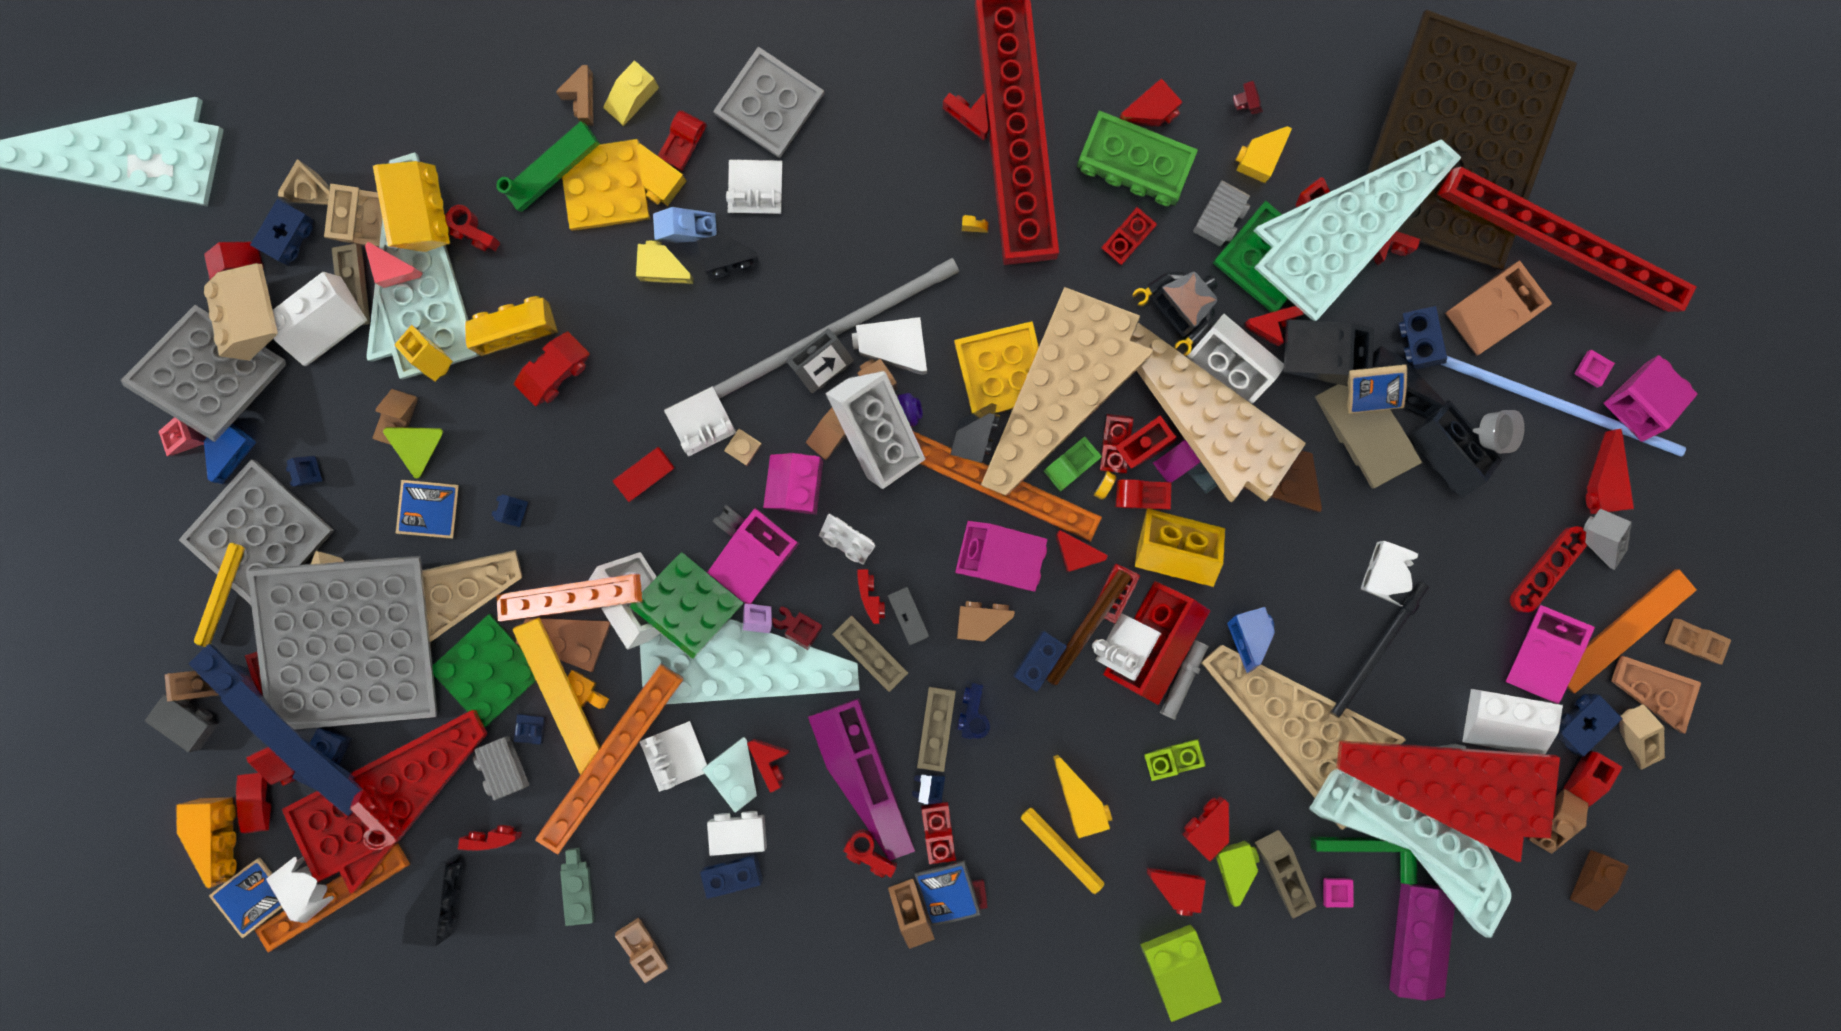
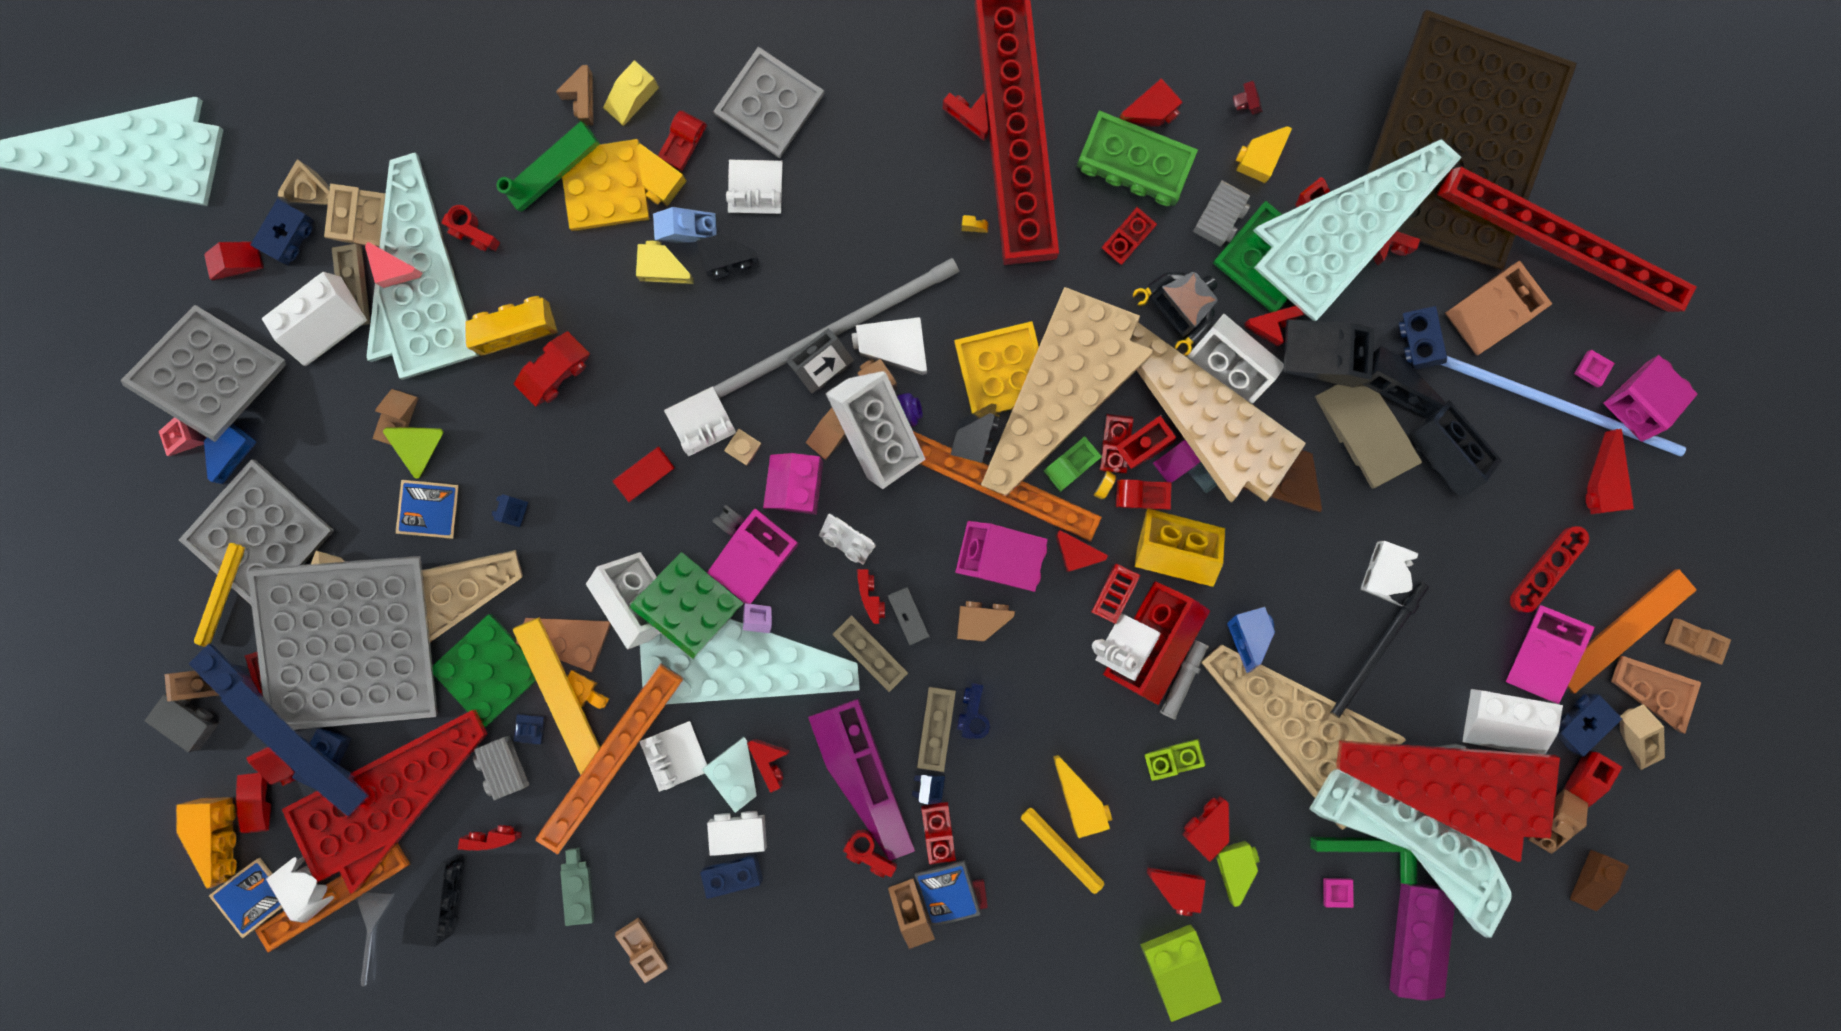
white sticker [127,154,173,178] -> none
tan slope [204,263,278,361] -> none
dark blue tile [286,456,322,487] -> none
red plate [350,790,401,850] -> none
yellow slope [373,161,450,252] -> none
yellow slope [394,325,453,382] -> none
tile [496,574,642,622] -> none
dark red plate [772,607,822,650] -> none
dark blue brick [1013,631,1067,692] -> none
reddish brown axle [1046,570,1131,686] -> none
dark tan slope [1255,830,1317,919] -> none
slope [1347,365,1407,413] -> none
light grey piece [1473,410,1525,454] -> none
light grey slope [1584,509,1632,570] -> none
none -> clear piece [356,892,394,986]

